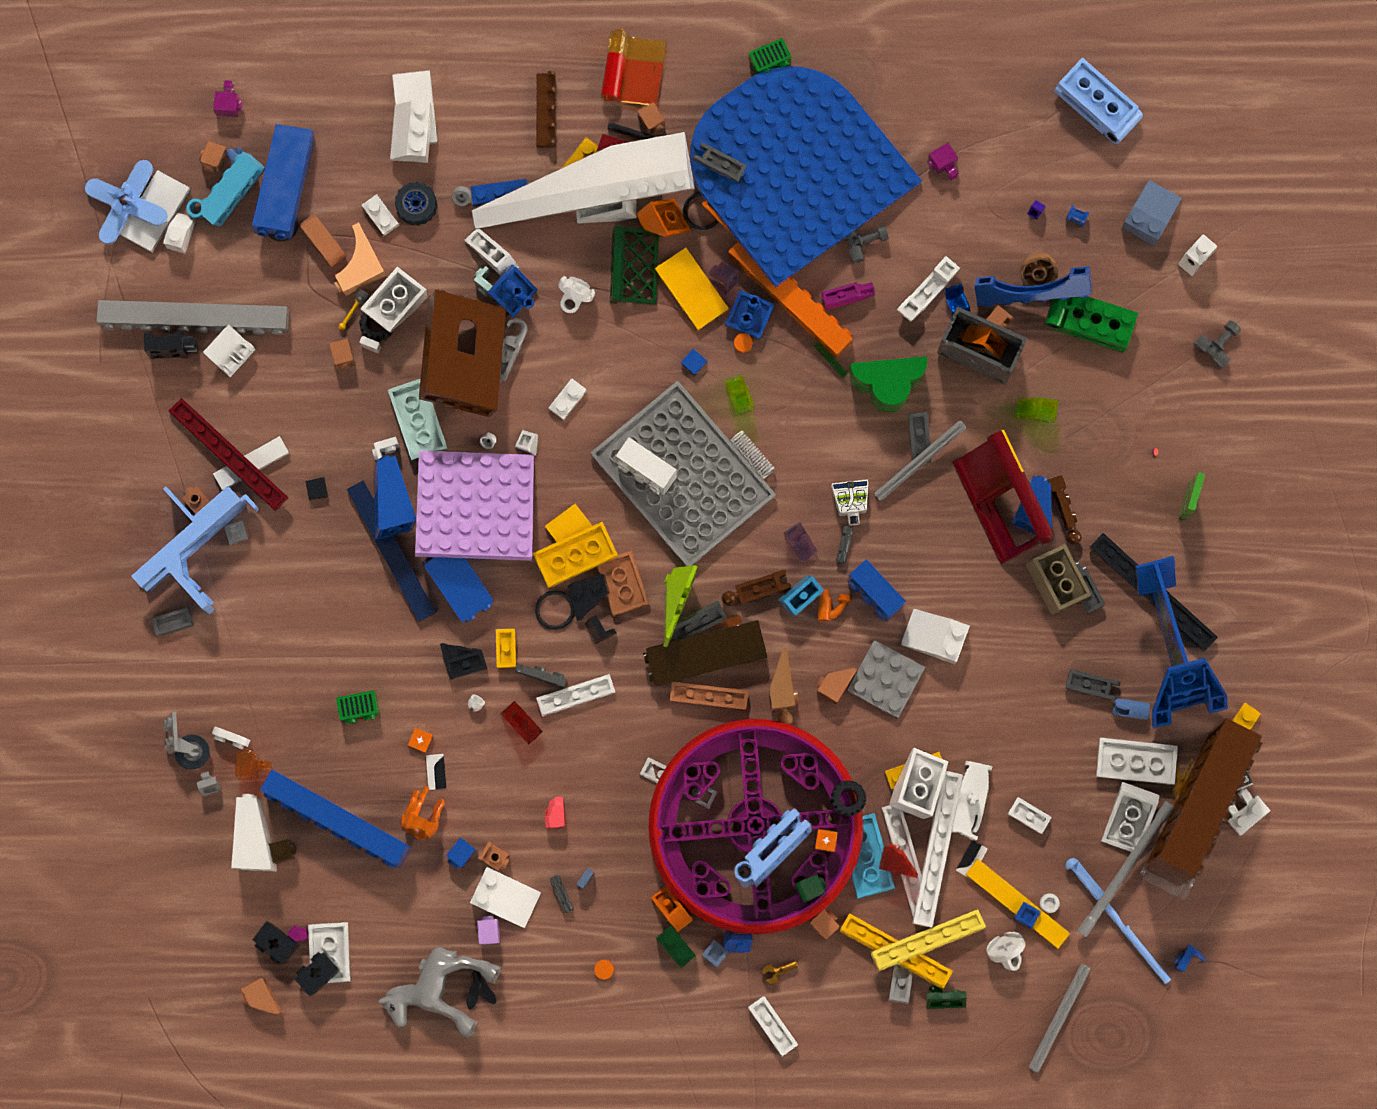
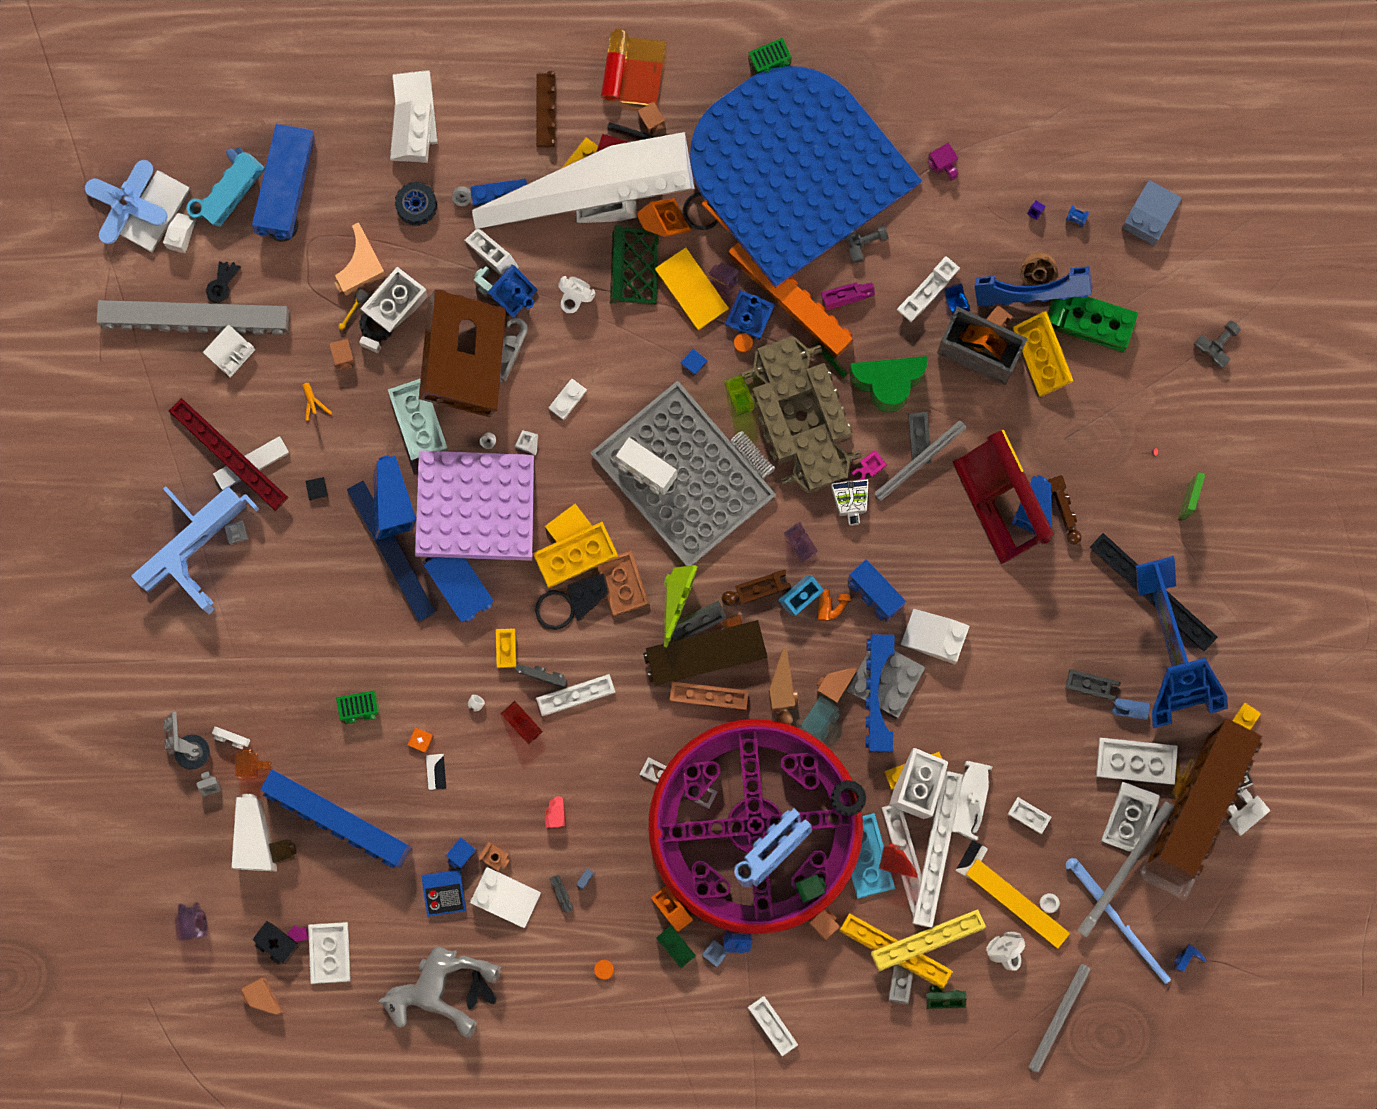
black hips [144,332,198,359] -> none
flat silver tile [151,607,194,637] -> none
nougat brick [182,486,210,514] -> none
nougat brick [199,141,227,173] -> none
magenta brick [213,80,243,117] -> none
black brick [294,952,341,997] -> none
nougat beam [299,214,346,267] -> none
white plate [362,194,399,236] -> none
white bracket [372,437,400,461] -> none
orange piece [401,786,445,839] -> none
black wing [440,643,488,680] -> none
lavender brick [477,916,500,945] -> none
black tile [585,615,617,644] -> none
dark grey hinge [693,143,747,184] -> none
pearl gold bar [761,961,798,984] -> none
orange tile [815,829,838,852] -> none
dark grey axle [836,526,854,564] -> none
blue tile [1014,902,1041,929] -> none
clear neon green slope [1016,397,1059,423] -> none
dark tan slope [1026,544,1091,616] -> none
light blue hinge [1054,57,1143,144] -> none
dark grey hinge [1075,561,1106,614] -> none
white torso [1178,234,1217,276] -> none
none -> clear purple piece [175,902,209,941]
none -> black piece [206,261,241,303]
none -> light orange plant [302,383,332,421]
none -> slope [422,869,466,917]
none -> dark tan piece [741,336,862,494]
none -> clear light blue brick [799,696,840,741]
none -> dark pink plate [852,450,887,480]
none -> blue arch [865,634,895,753]
none -> yellow tile [1013,312,1074,397]

